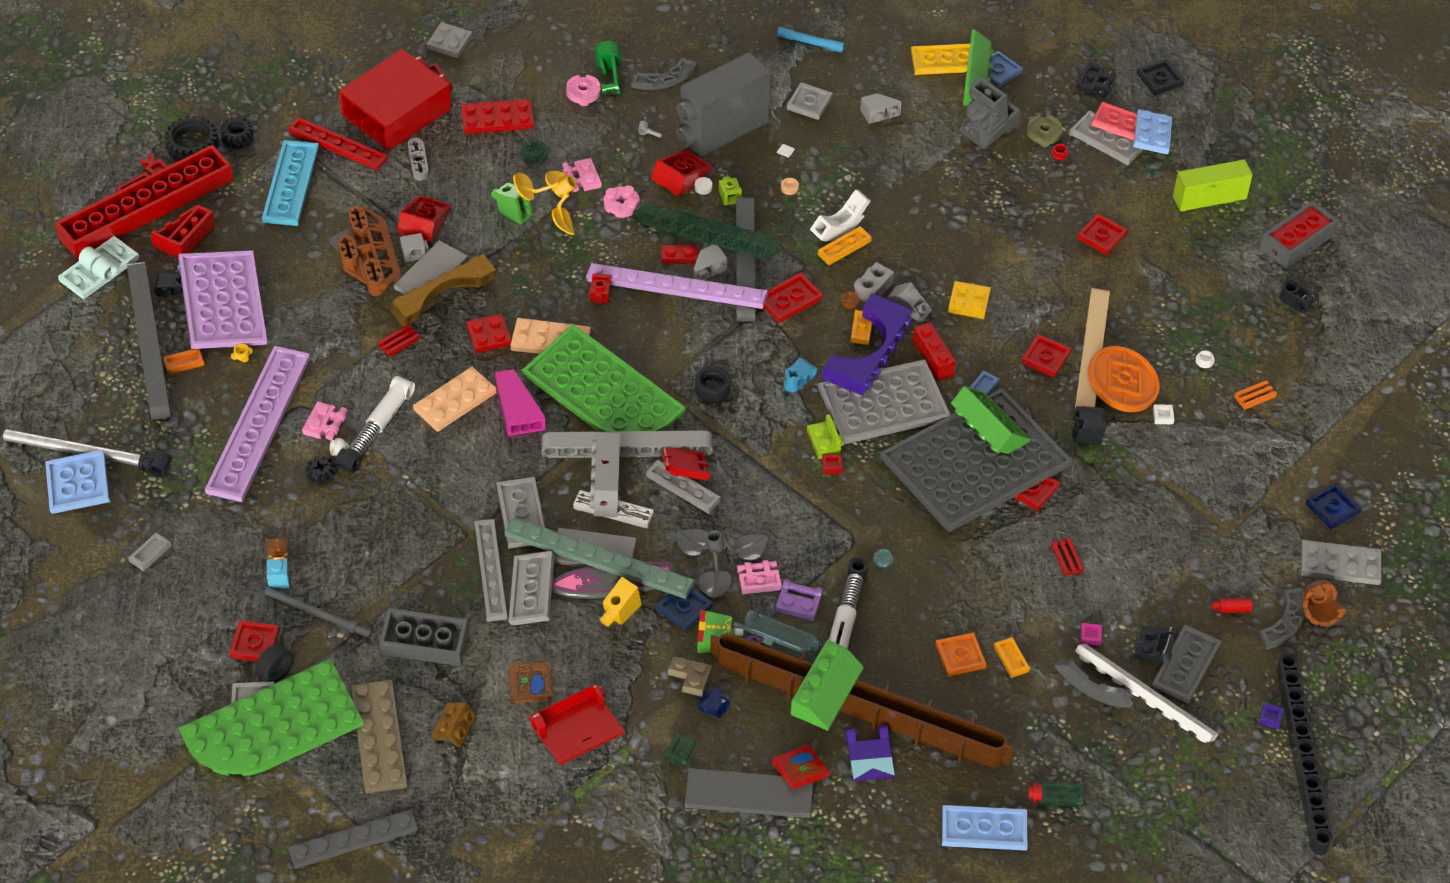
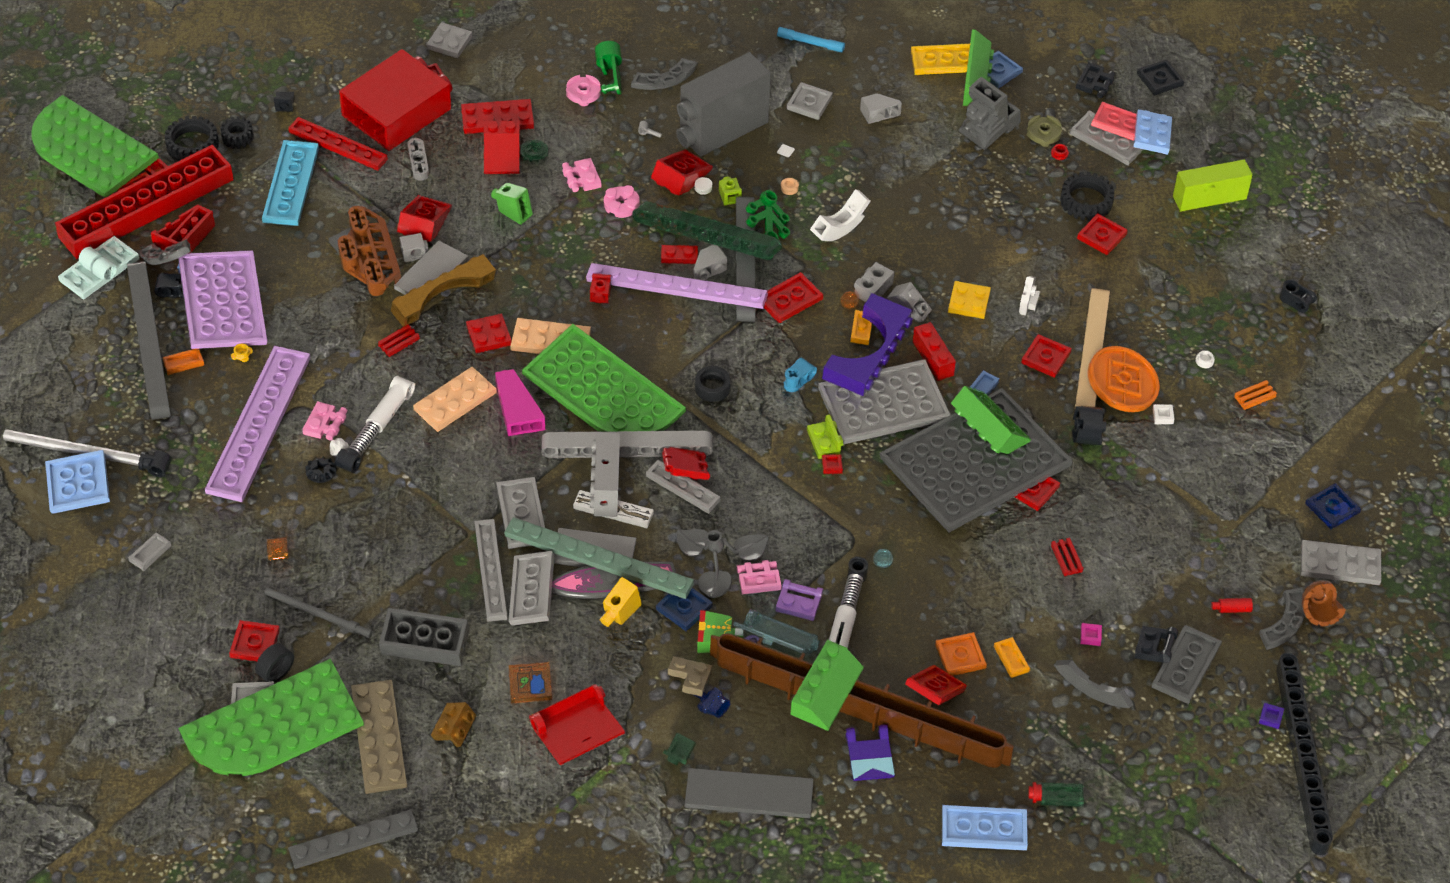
medium azure brick [267,558,289,589] -> none
yellow plant [513,171,577,235] -> none
red tile [772,745,829,789] -> none
light orange plate [818,226,872,265] -> none
white plate [1075,644,1218,743] -> none
brick [1260,200,1339,269] -> none
none -> bright green plate [32,95,159,198]
none -> dark grey tile [139,239,191,265]
none -> black bracket [274,92,295,112]
none -> red slope [484,121,520,174]
none -> green plant [746,190,790,247]
none -> red tile [905,665,967,705]
none -> white plate [1019,276,1040,316]
none -> black tyre [1060,172,1114,221]

